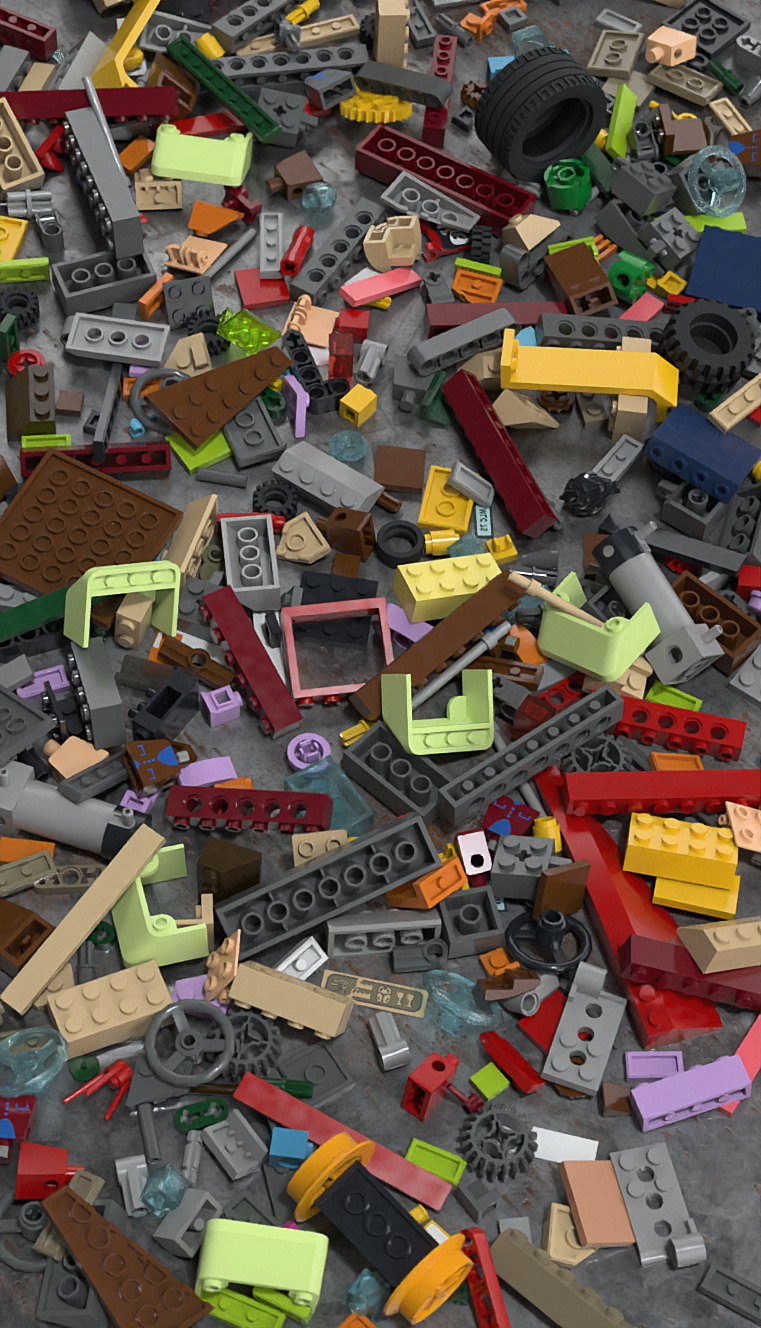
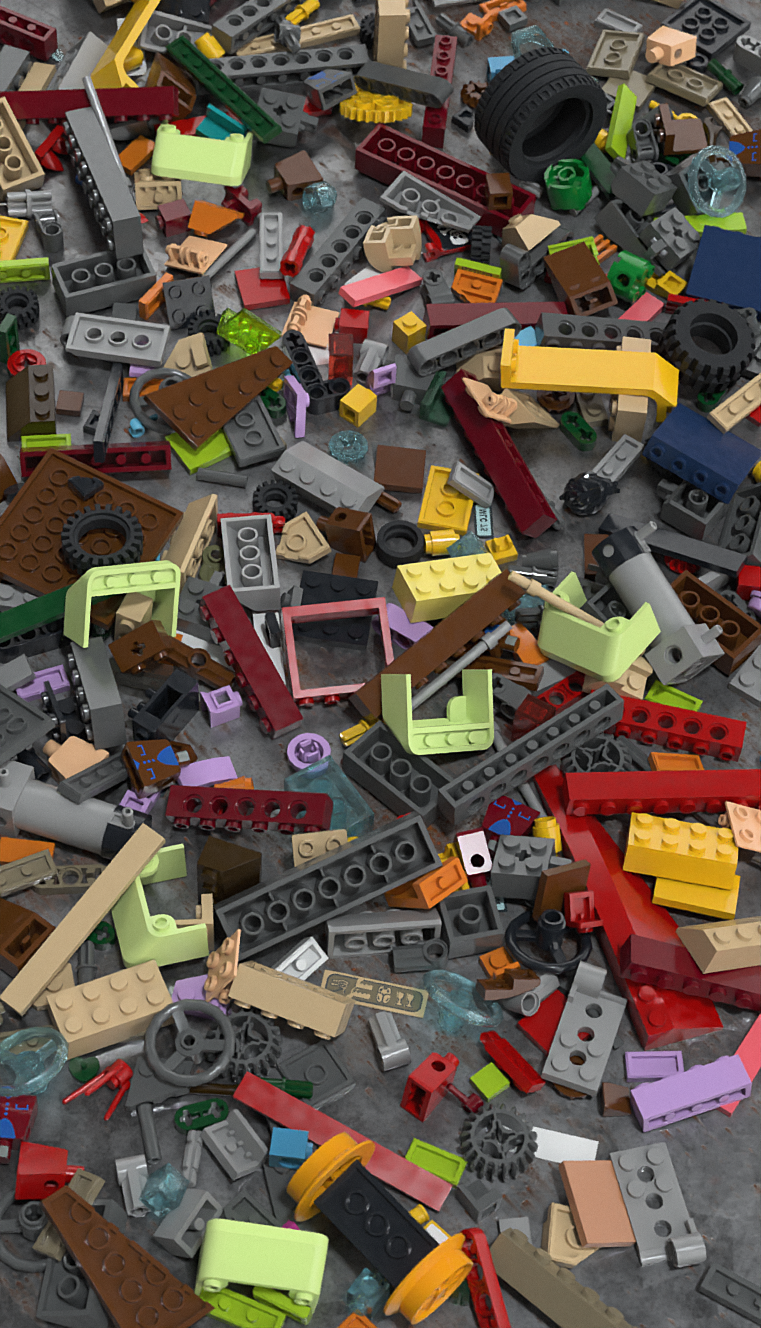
none -> black tyre [61,504,143,576]
none -> black tile [68,476,104,501]
none -> reddish brown brick [108,620,174,675]
none -> dark red brick [155,199,192,238]
none -> teal panel [195,104,247,140]
none -> lavender slope [365,363,397,395]
none -> yellow brick [392,311,427,355]
none -> light nougat hinge [462,377,517,423]
none -> reddish brown brick [484,173,513,210]
none -> dark green beam [560,411,597,452]
none -> red bracket [564,890,603,933]

